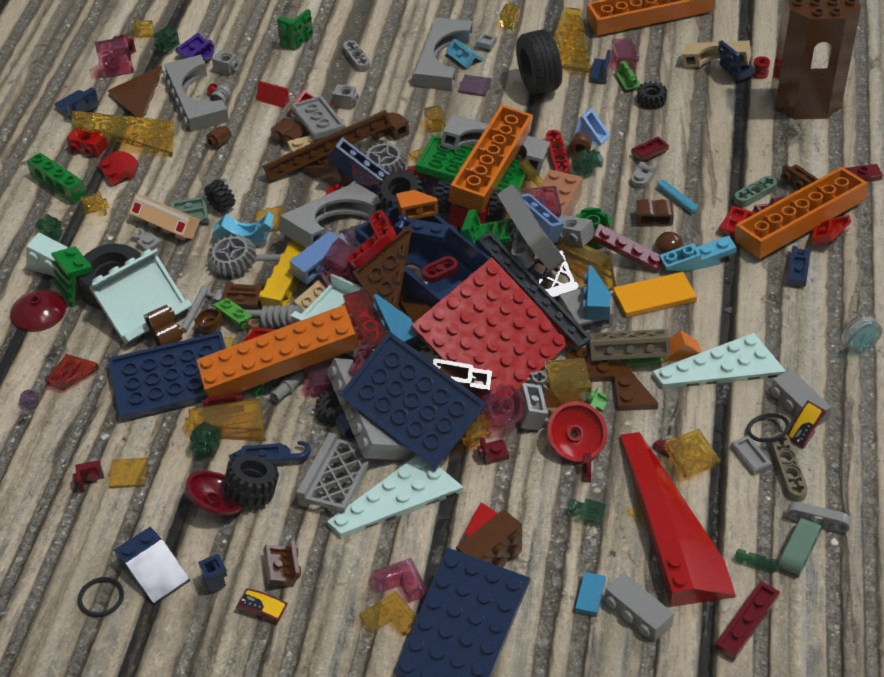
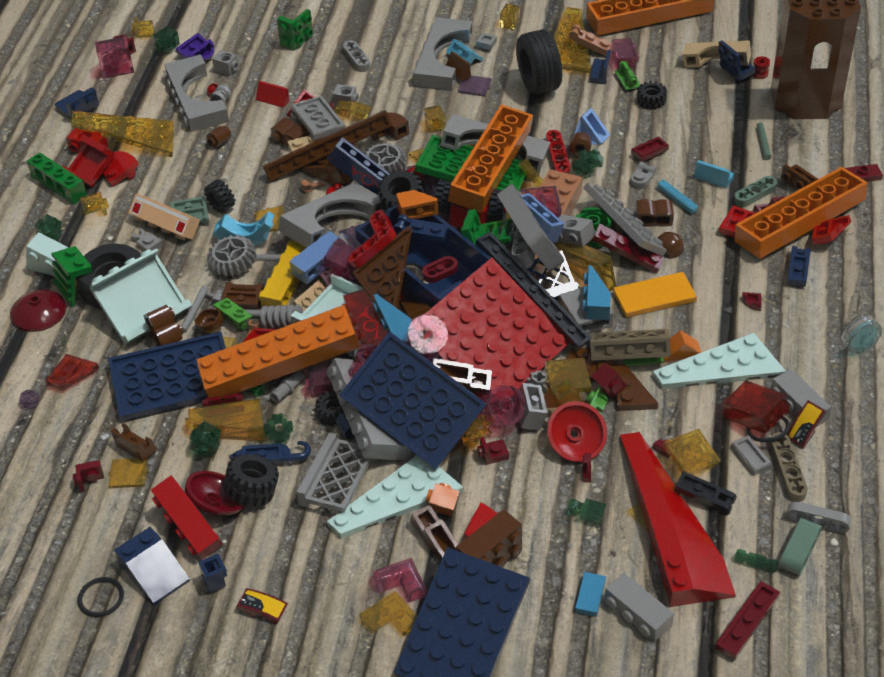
reddish brown tile [108,66,163,124] -> none
reddish brown bracket [263,539,301,587] -> none
medium azure slope [660,236,737,271] -> none
none -> red panel [62,134,115,187]
none -> reddish brown hinge [110,423,157,462]
none -> red wedge [151,475,223,560]
none -> clear green brick [264,413,293,443]
none -> nougat hand [301,180,326,193]
none -> clear yellow slope [334,101,372,119]
none -> clear pink brick [405,314,448,358]
none -> reddish brown slope [410,504,458,561]
none -> orange brick [425,483,459,516]
none -> reddish brown slope [446,51,471,81]
none -> nougat plate [569,24,612,56]
none -> light grey plate [583,183,667,256]
none -> dark red brick [591,363,626,398]
none -> black plate [674,471,737,515]
none -> medium azure panel [695,160,734,188]
none -> clear red brick [722,380,789,434]
none -> dark red tile [742,292,762,311]
none -> sand green bar [757,122,771,160]

